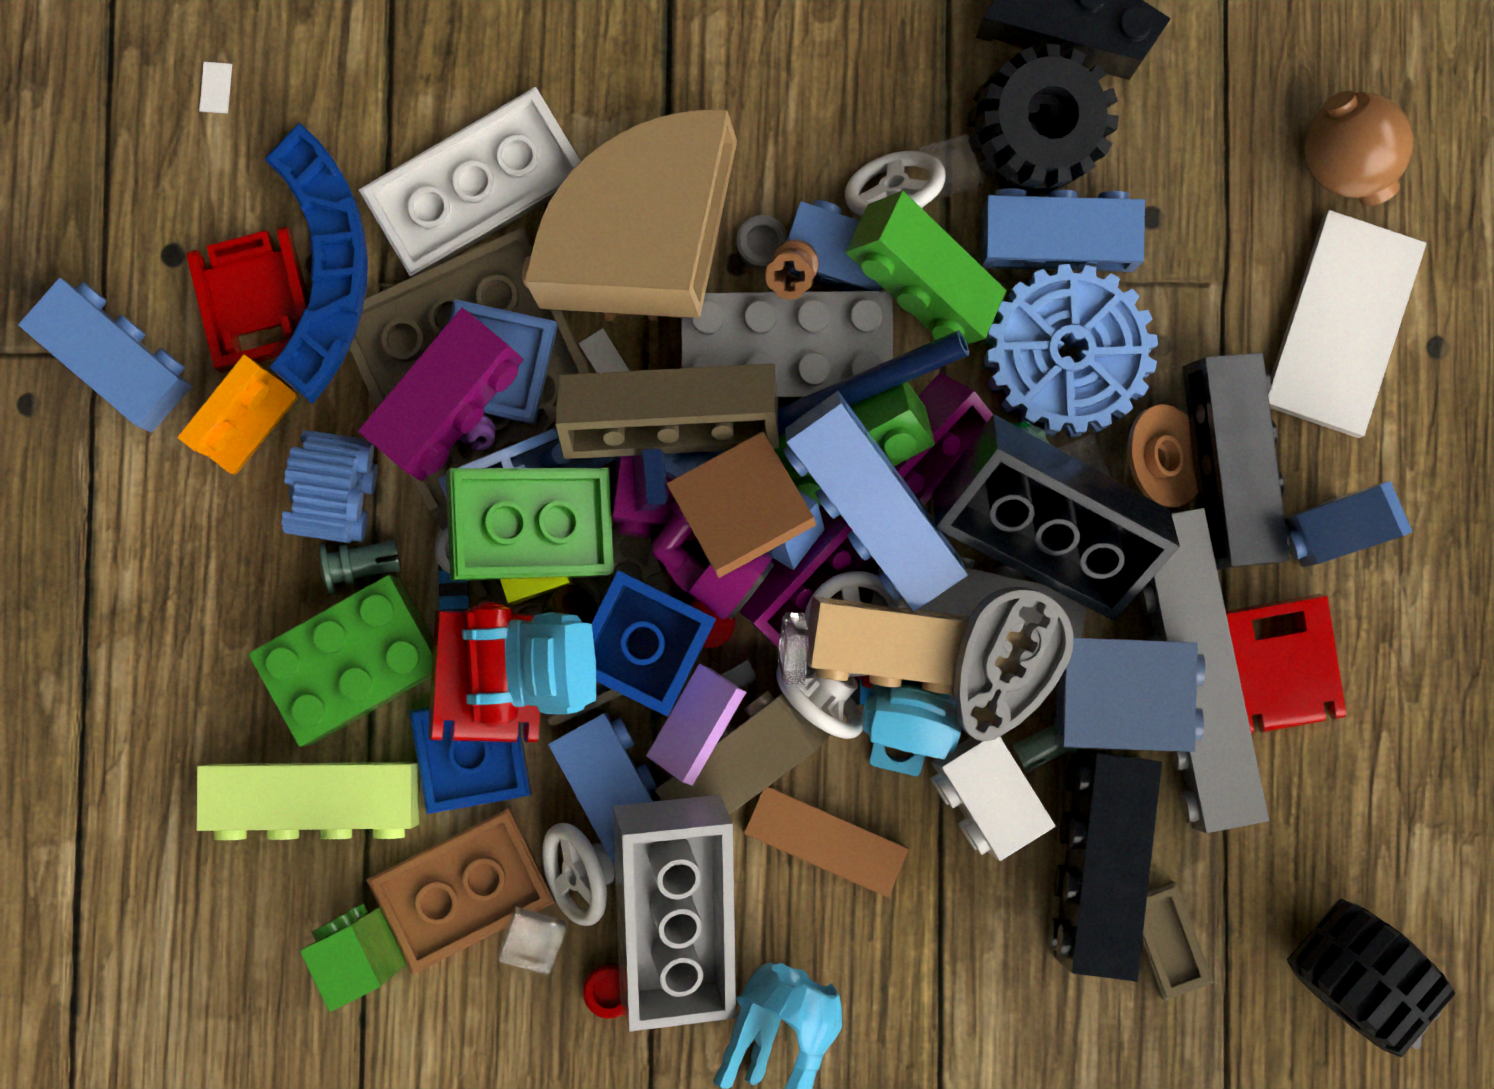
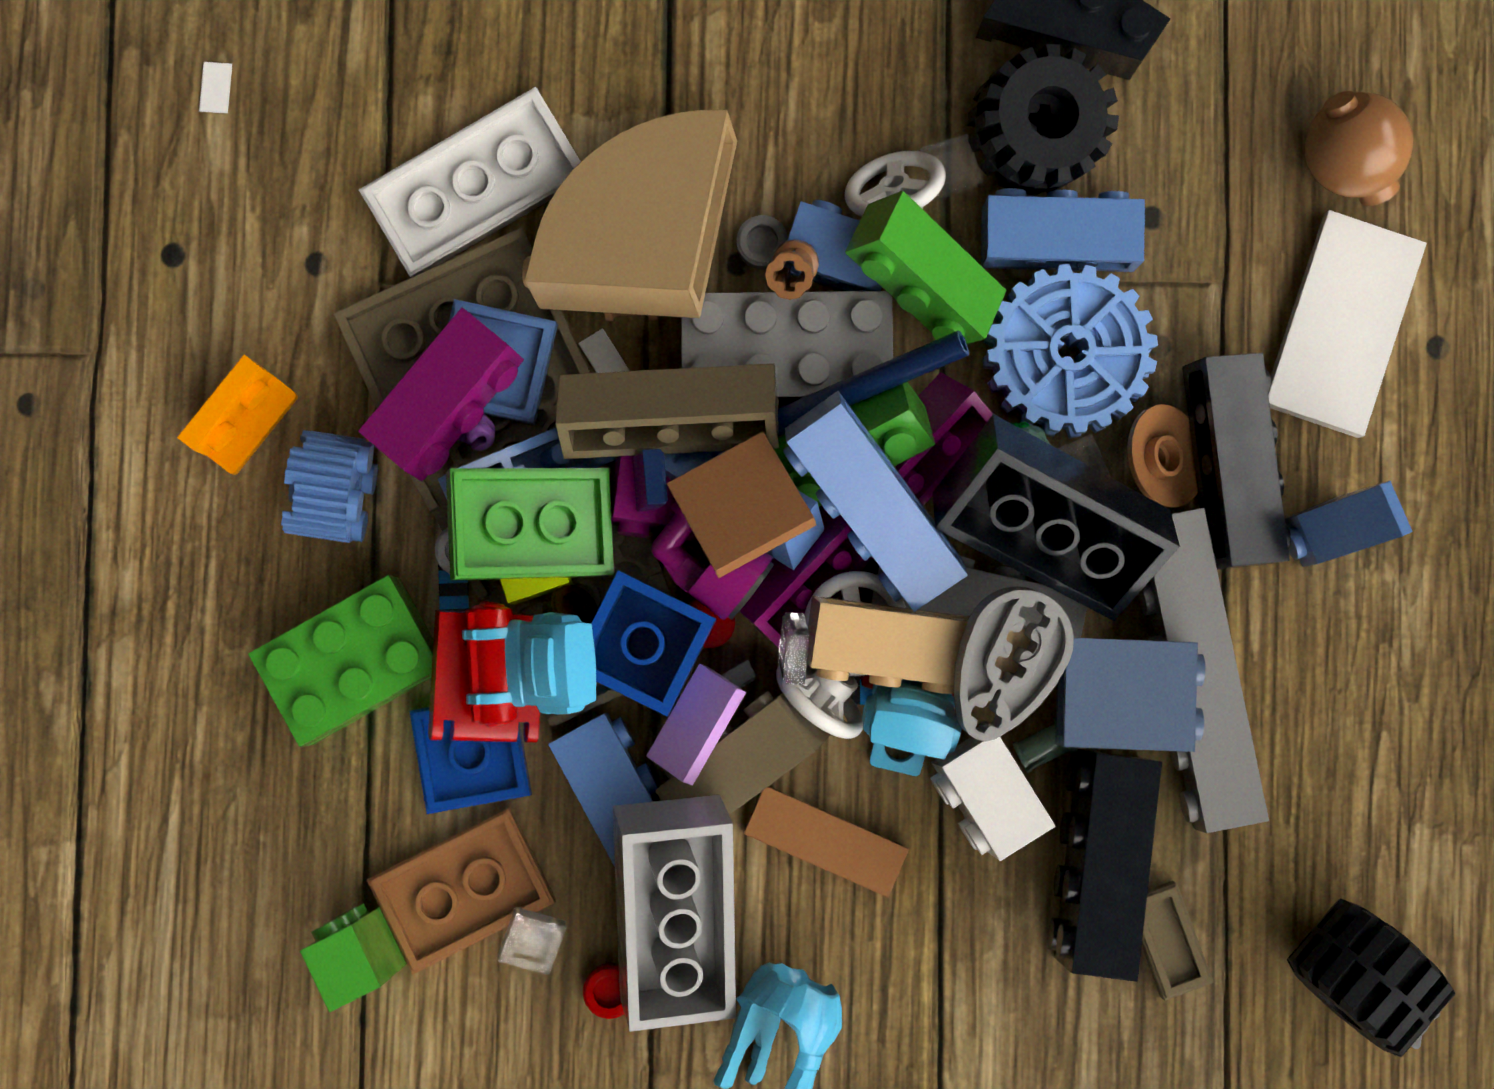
medium blue brick [18,278,193,433] -> none
red container [186,226,309,373] -> none
yellowish green brick [197,762,420,840] -> none
blue tile [264,122,368,404] -> none
sand green pin [318,539,401,595] -> none
white piece [542,823,615,926] -> none
red container [1226,594,1346,735] -> none

